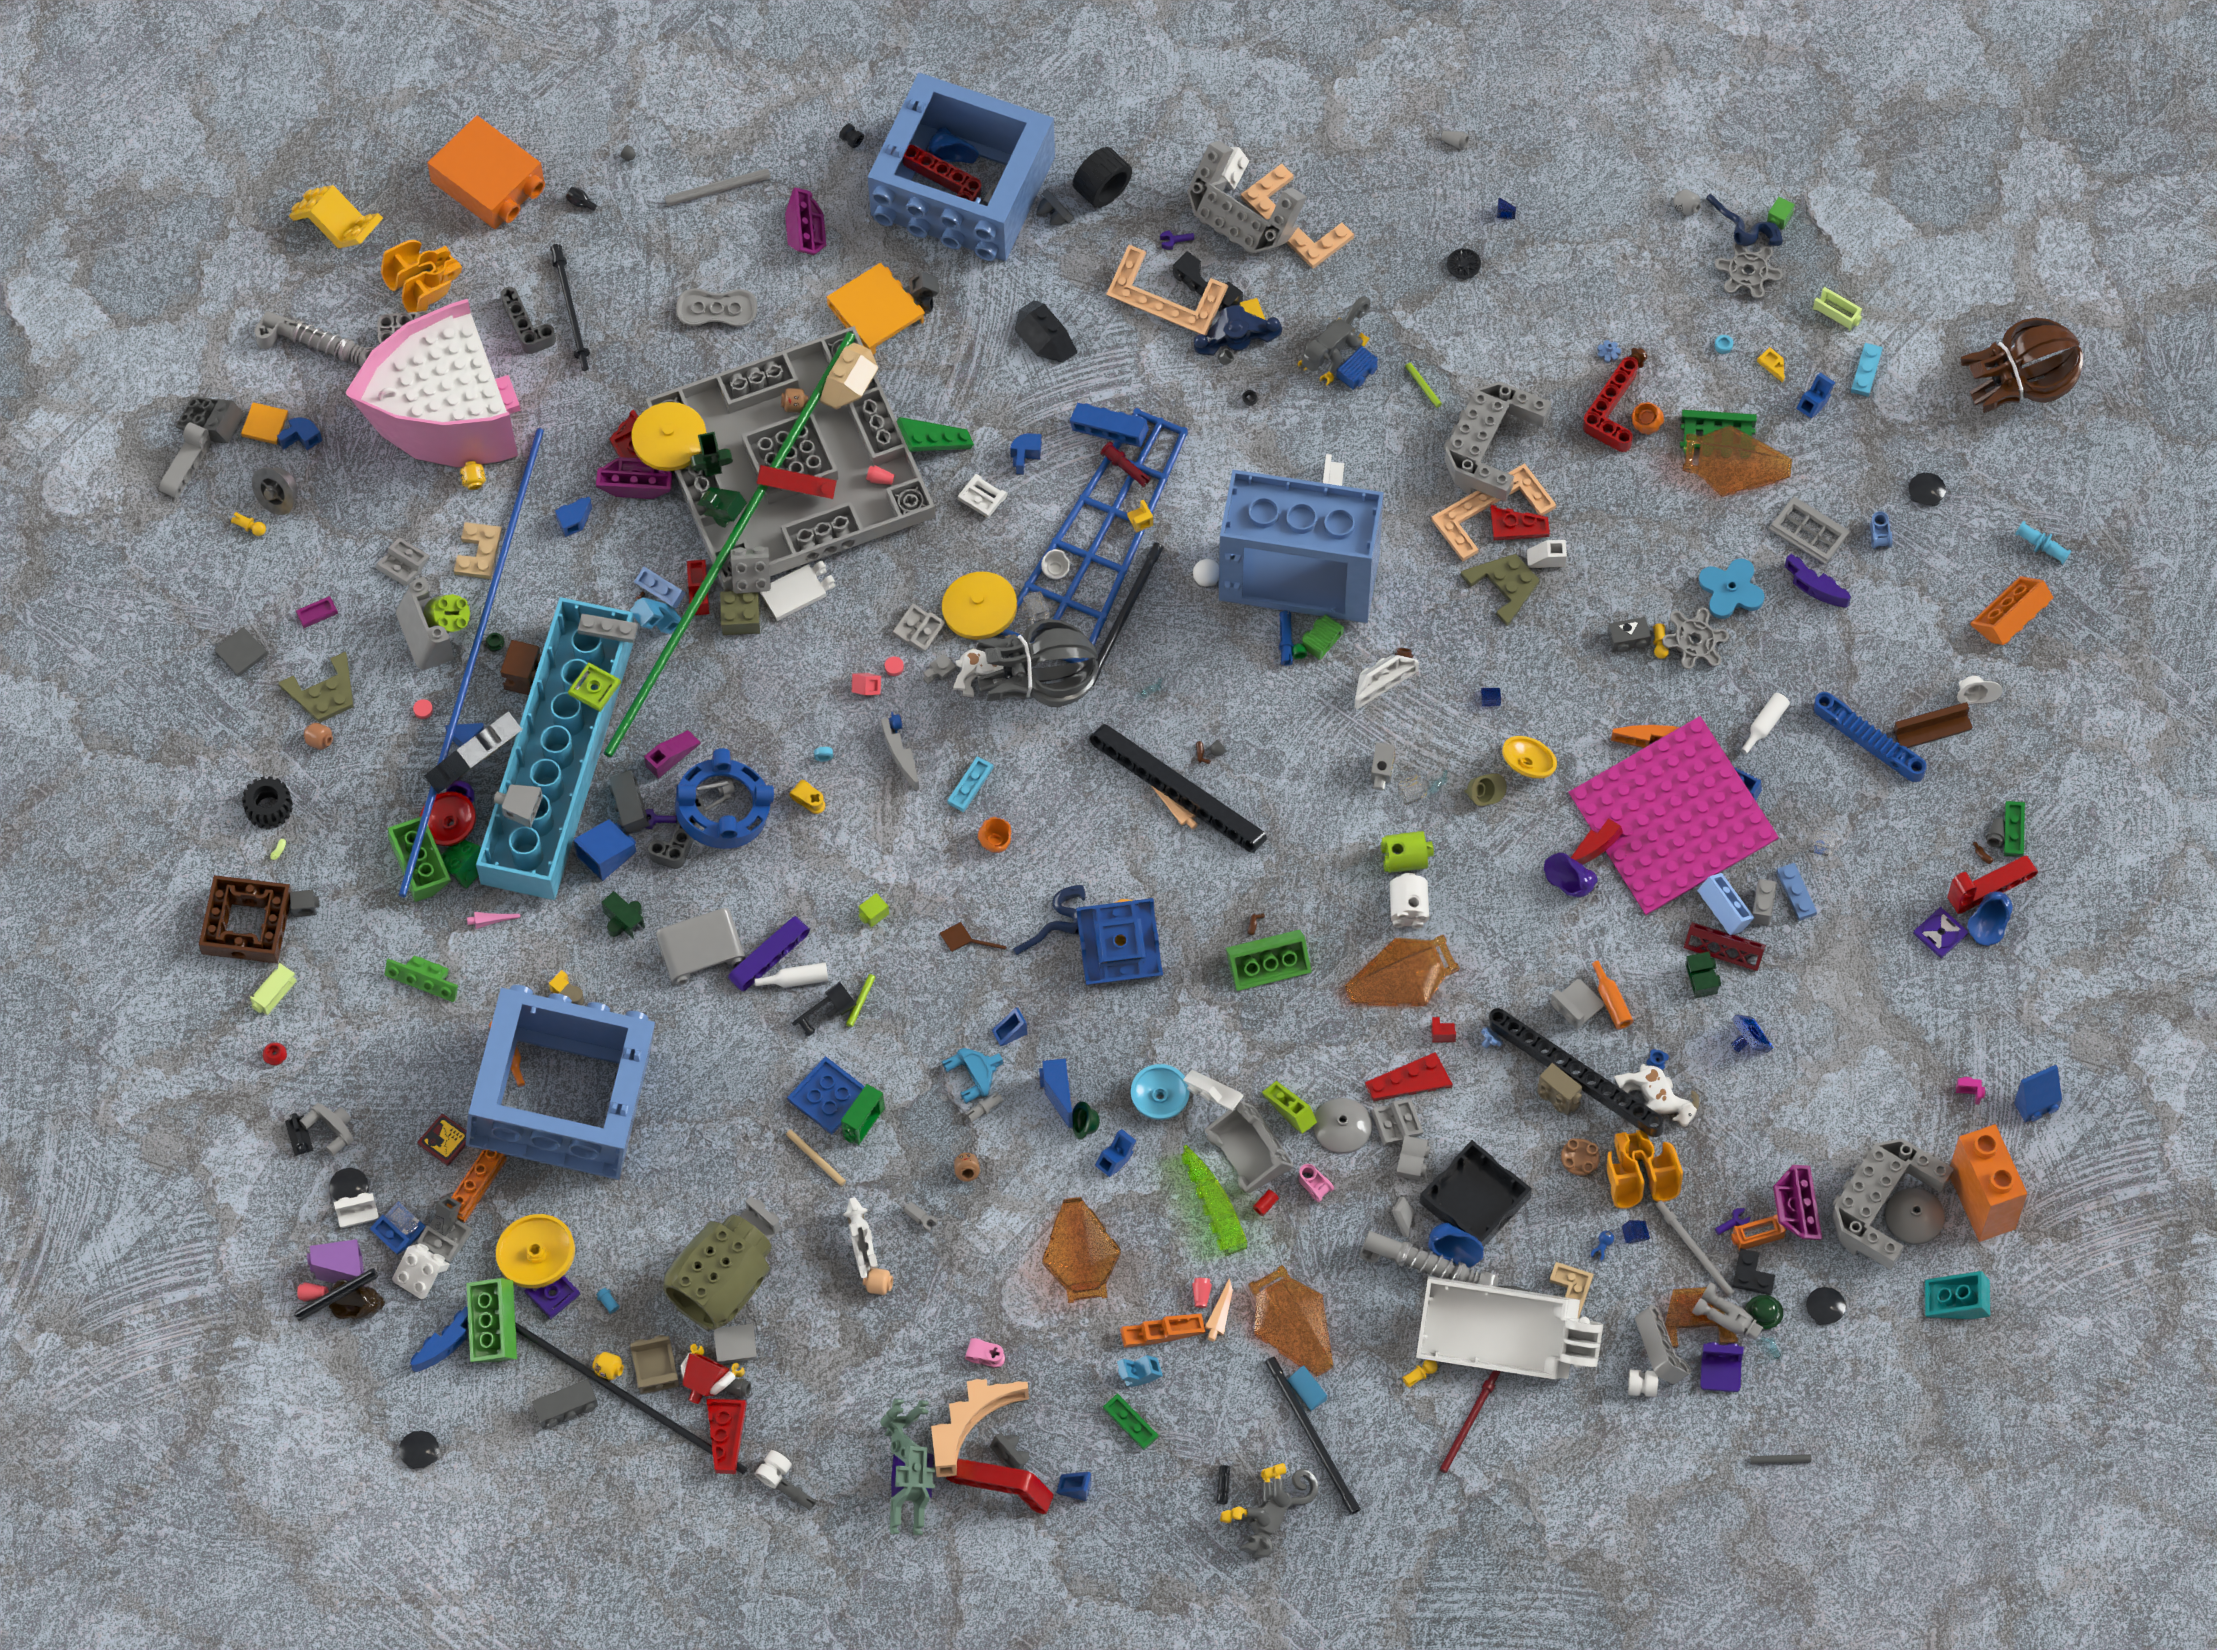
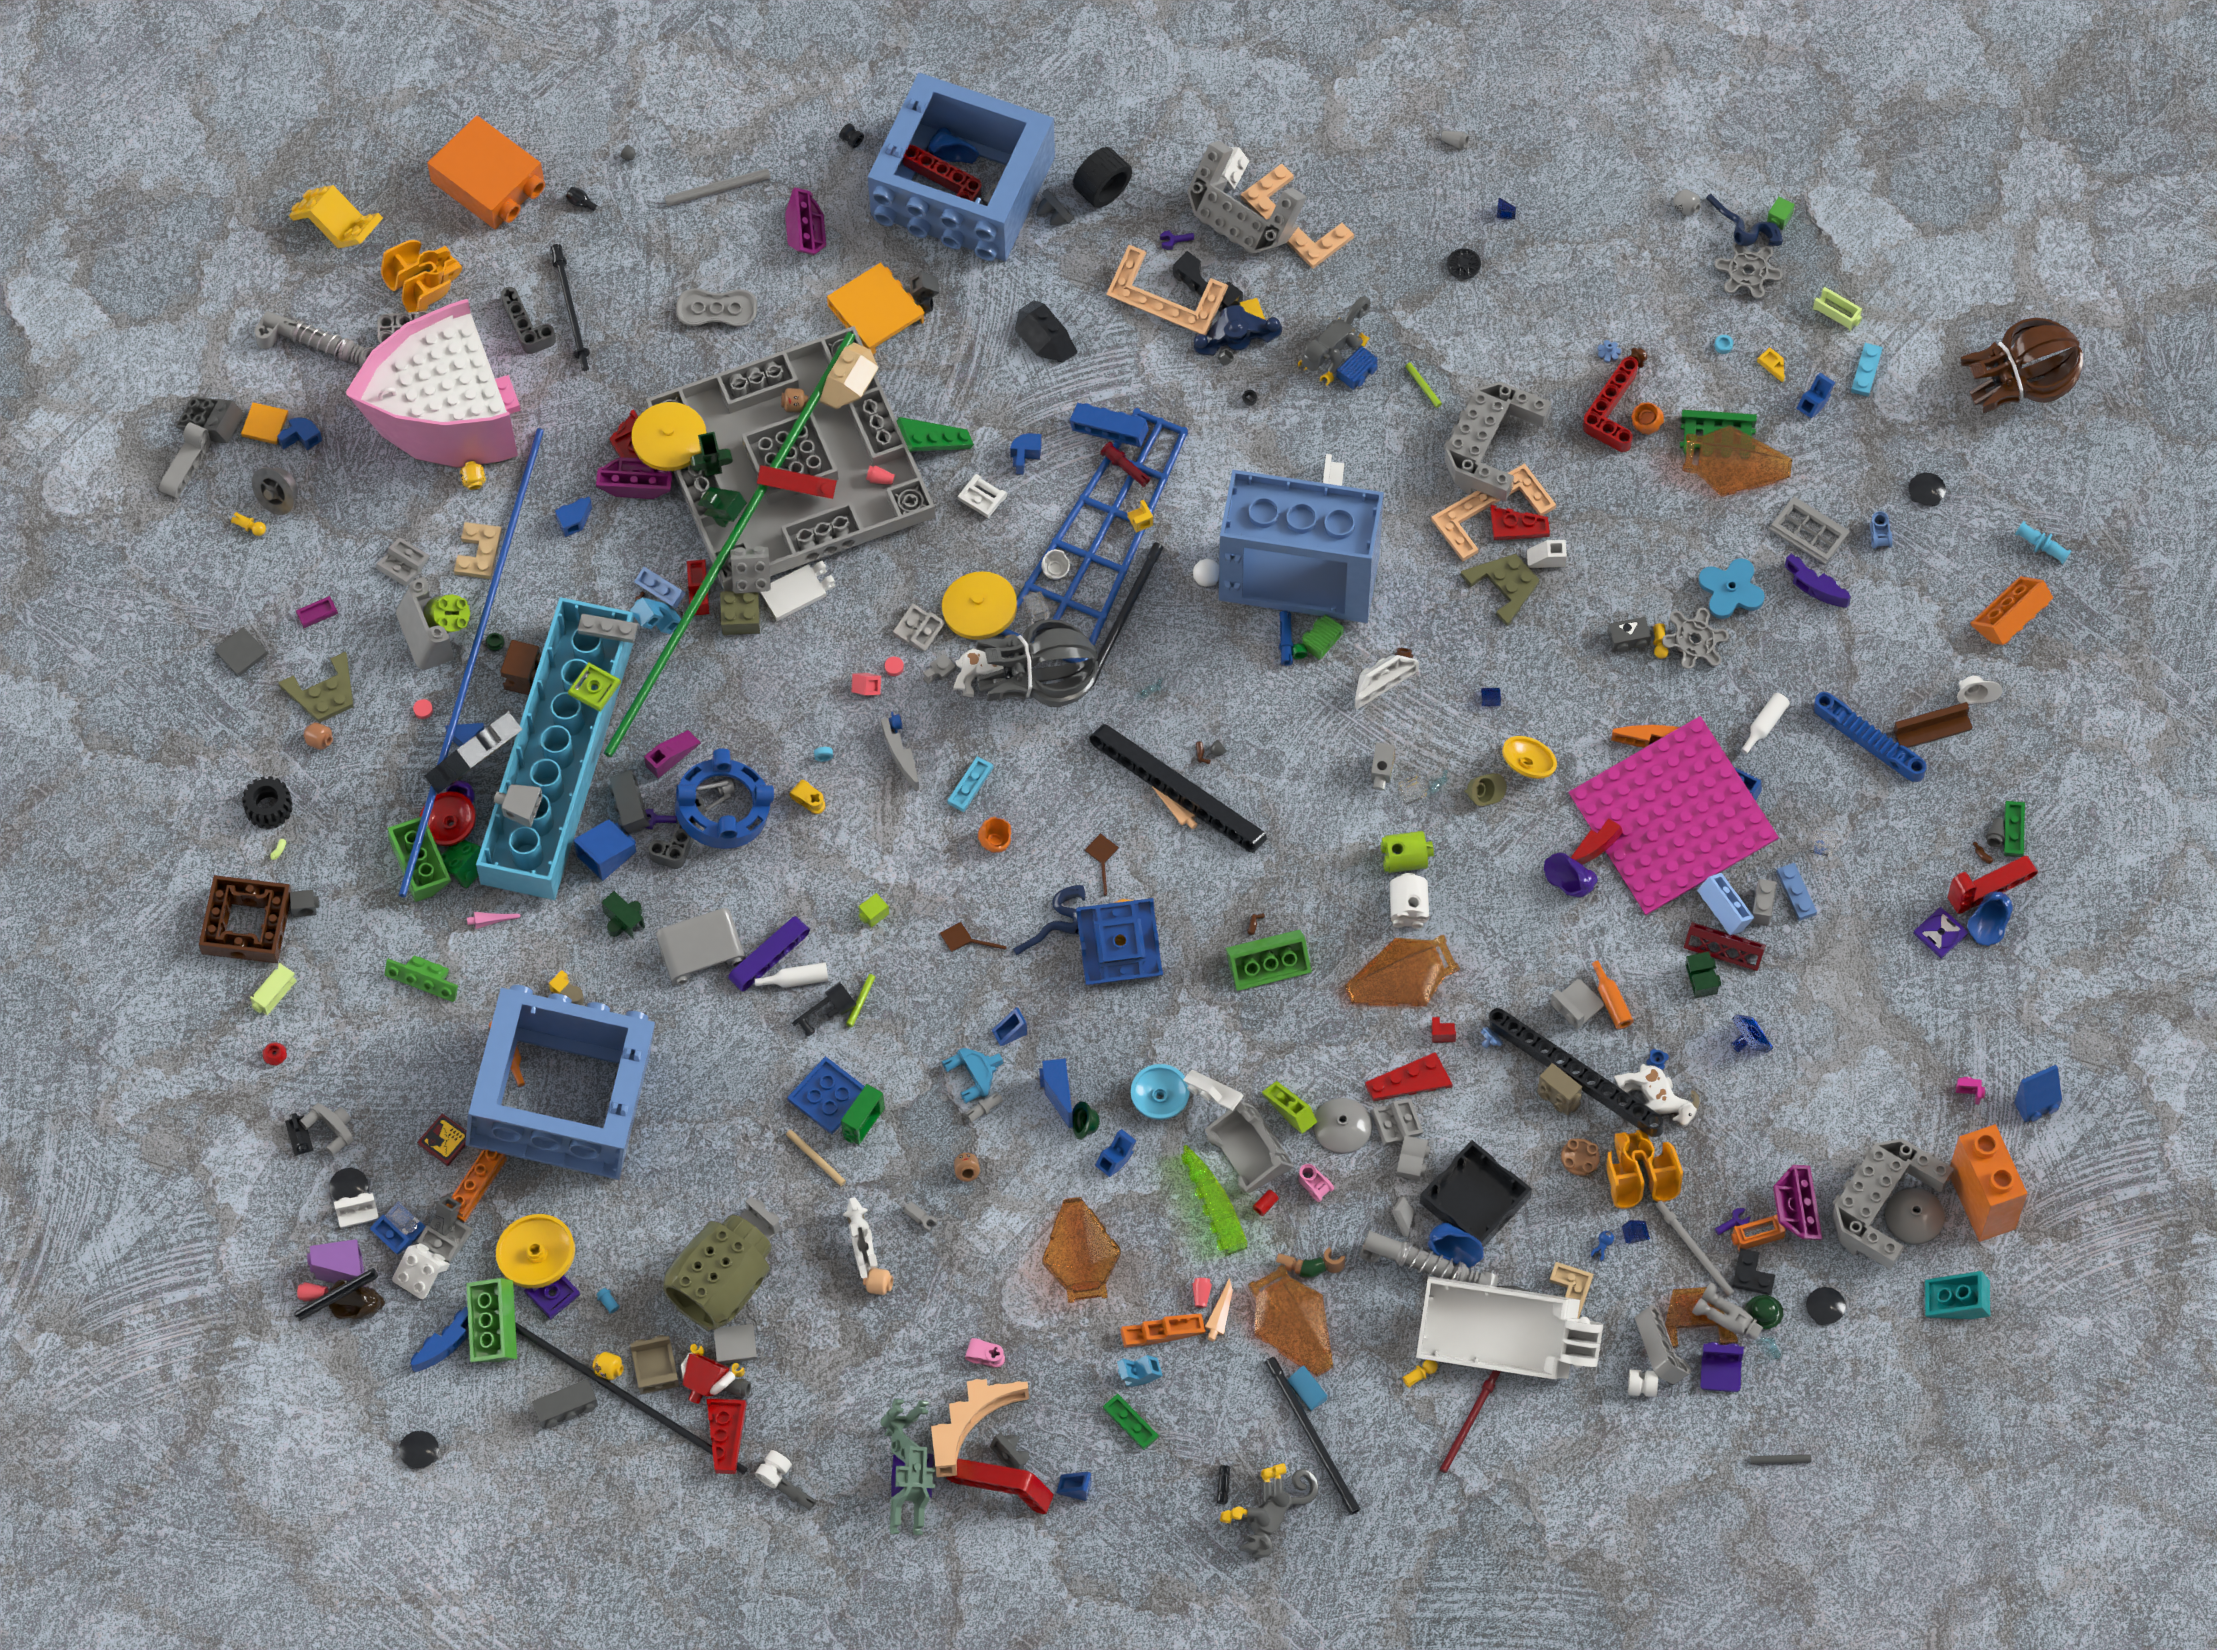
none -> reddish brown piece [1085,833,1119,896]
none -> medium nougat piece [1276,1247,1345,1278]

